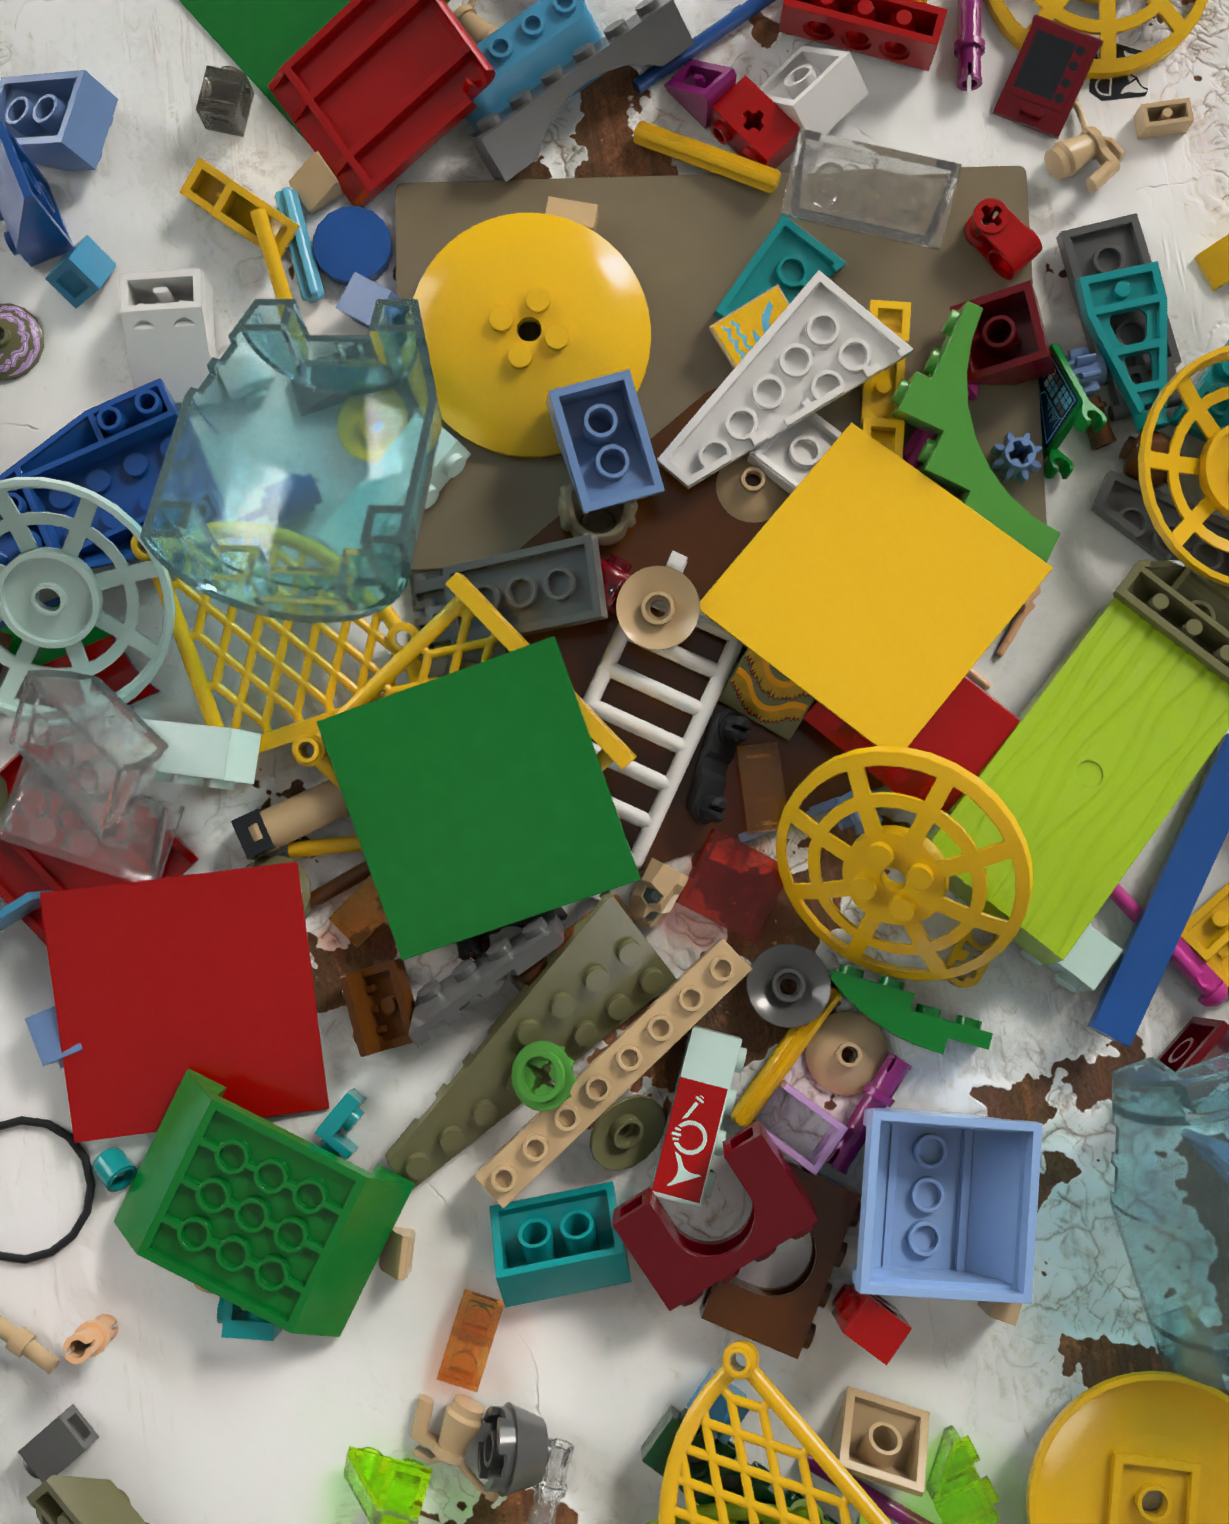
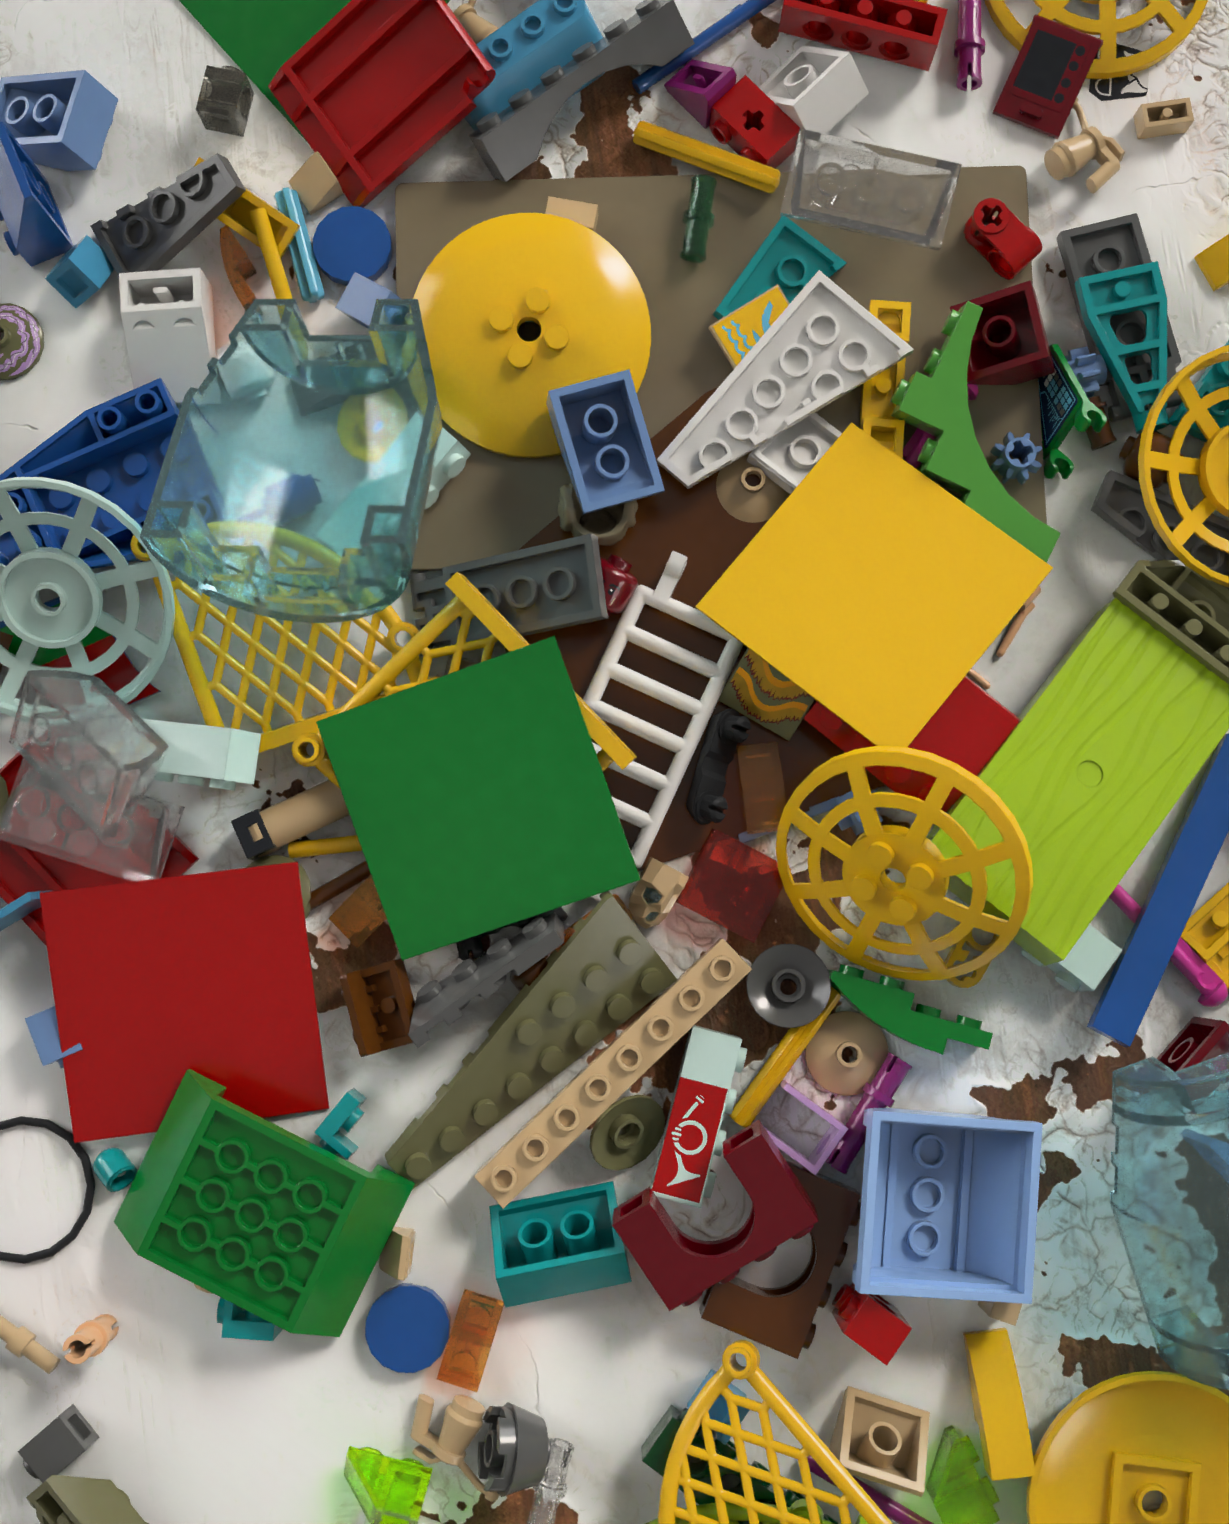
bright green gear [511,1041,578,1111] -> none
tan dish [616,566,700,650] -> none
none -> dark grey wing [90,153,246,277]
none -> clear orange slope [220,225,265,321]
none -> blue tile [365,1283,451,1373]
none -> clear green pin [680,174,717,263]
none -> yellow slope [963,1328,1036,1481]

